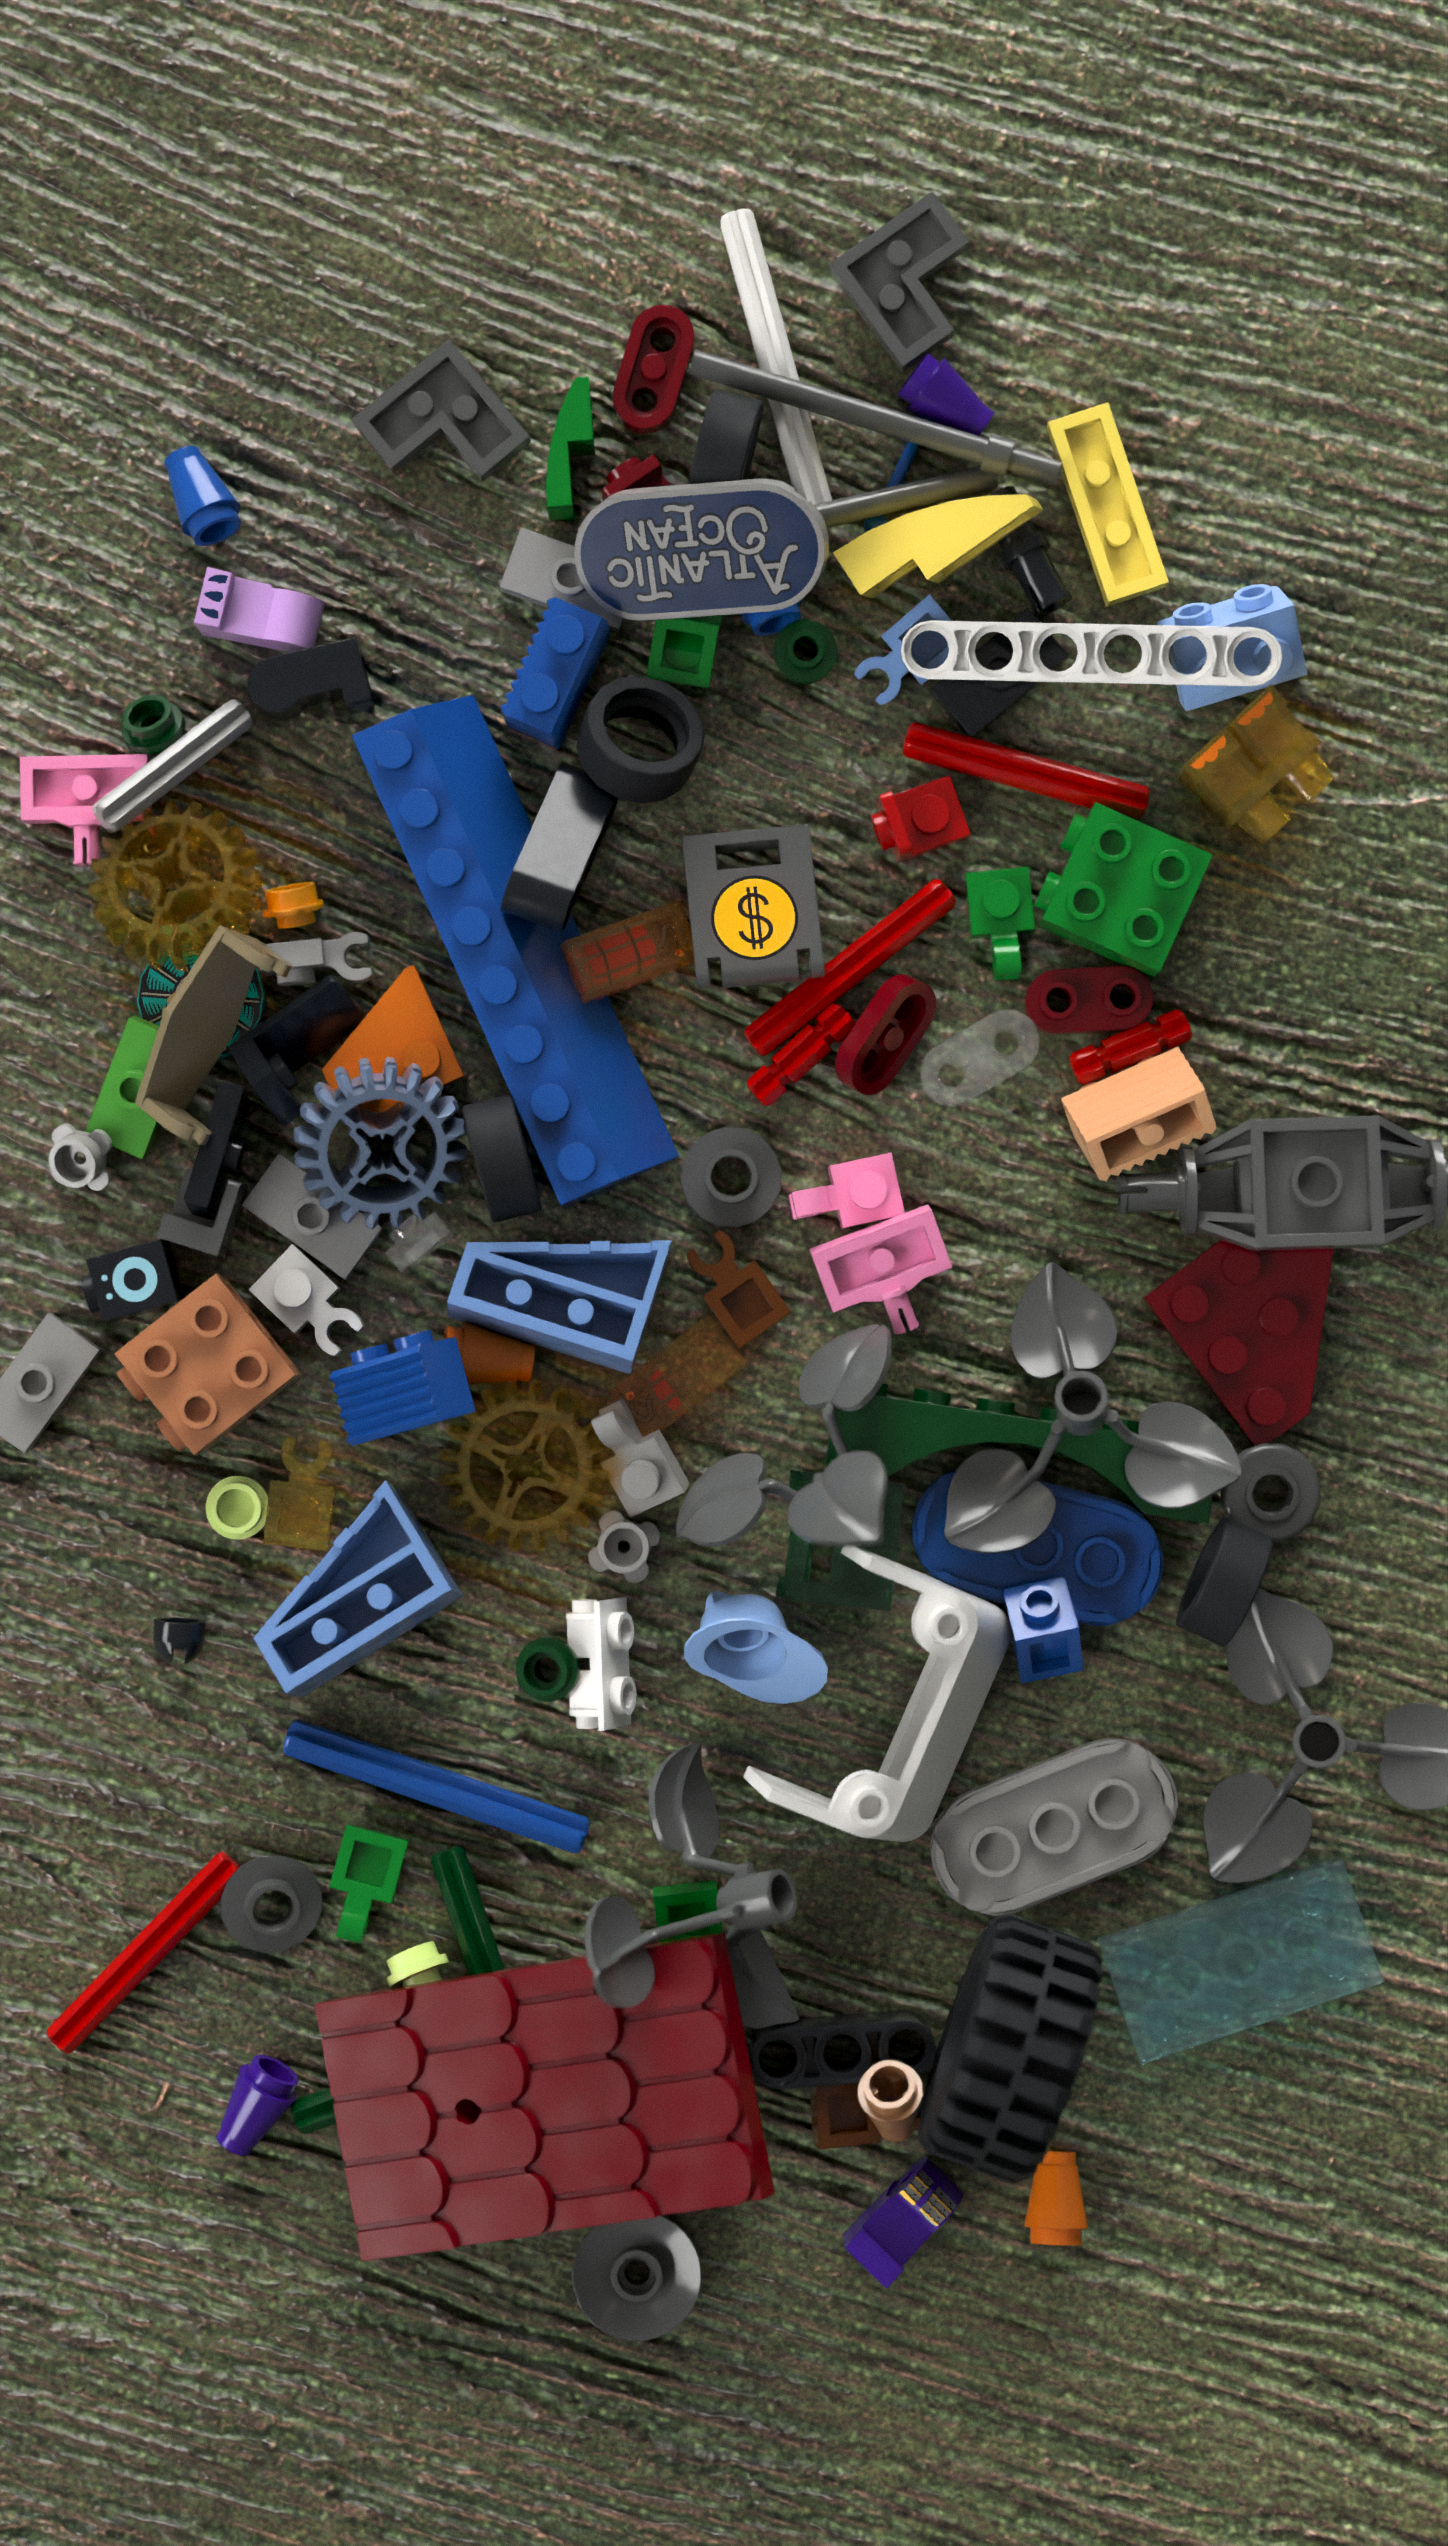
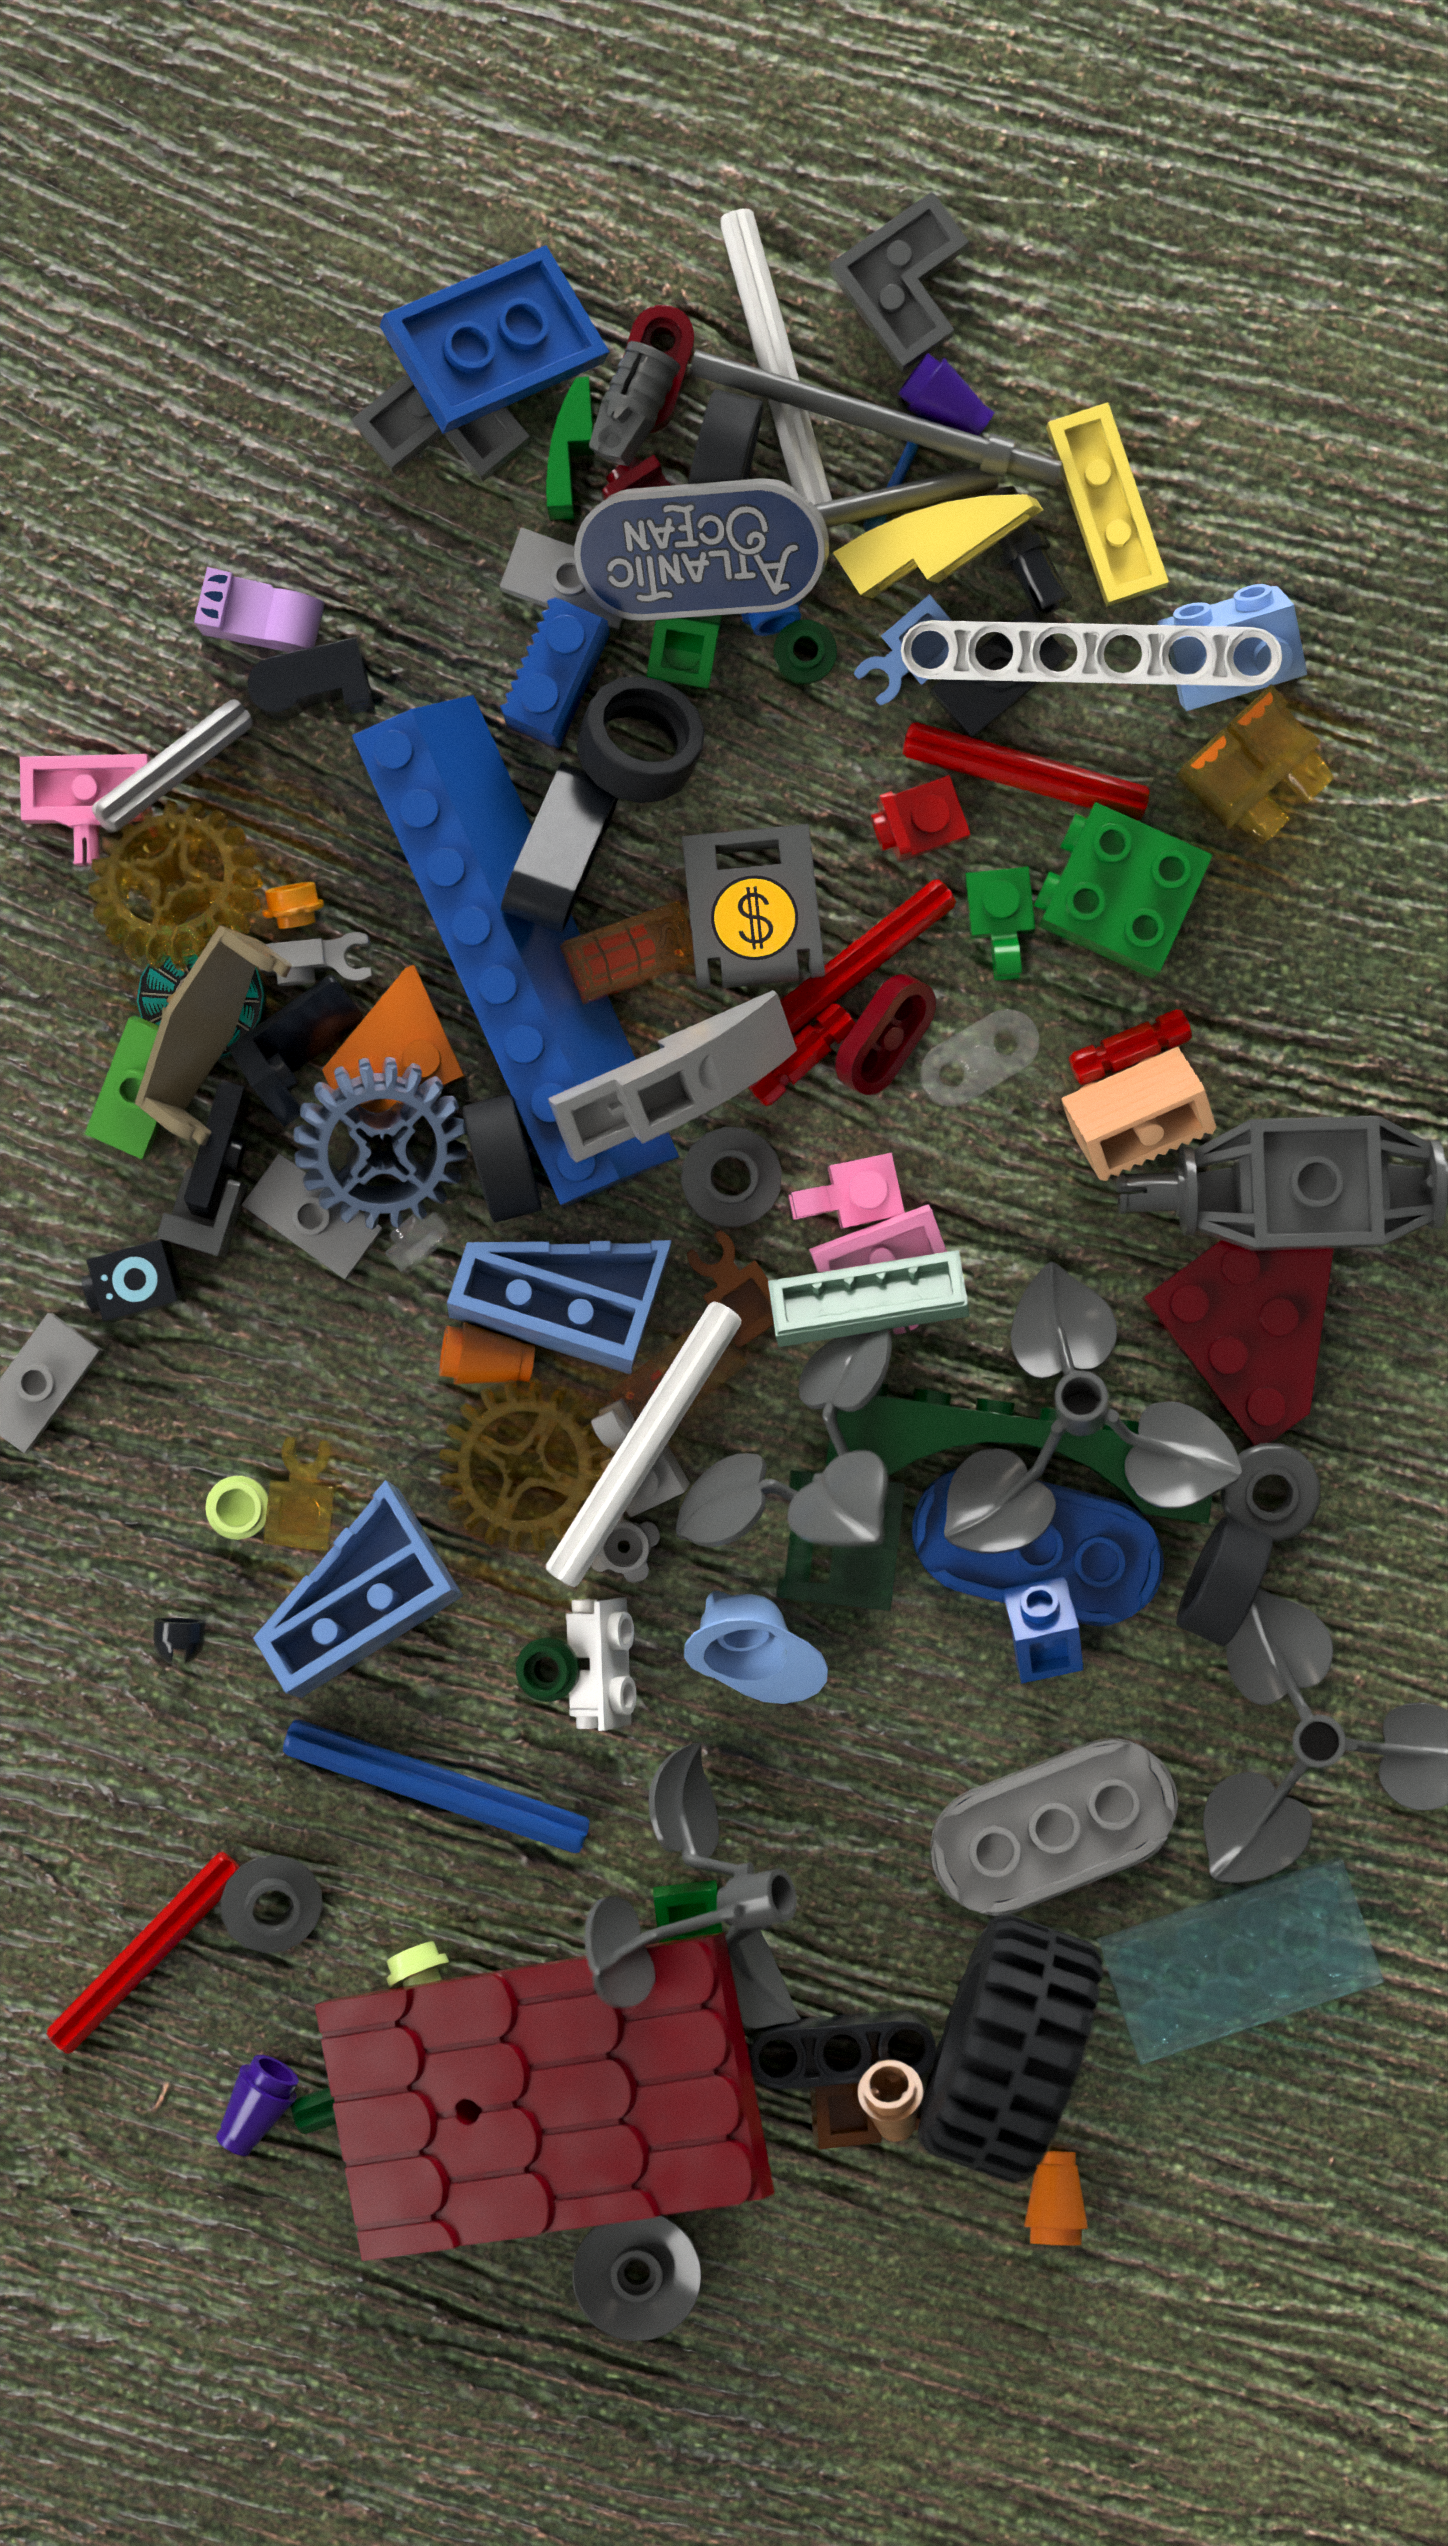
light grey plate [48,1123,112,1191] -> none
nougat brick [114,1273,302,1455] -> none
dark green plate [122,695,185,754] -> none
blue cone [164,446,241,546] -> none
white plate [248,1244,365,1356] -> none
green plate [329,1823,410,1943] -> none
blue brick [330,1330,476,1446] -> none
dark green axle [431,1845,505,1976] -> none
white windscreen [743,1546,1011,1842] -> none
dark purple leg [842,2156,964,2289] -> none
dark red plate [1024,966,1153,1035] -> none
none -> blue plate [380,245,610,434]
none -> white axle [546,1301,741,1587]
none -> light grey slope [548,990,797,1163]
none -> dark grey hinge [589,341,681,466]
none -> plate [768,1250,970,1347]

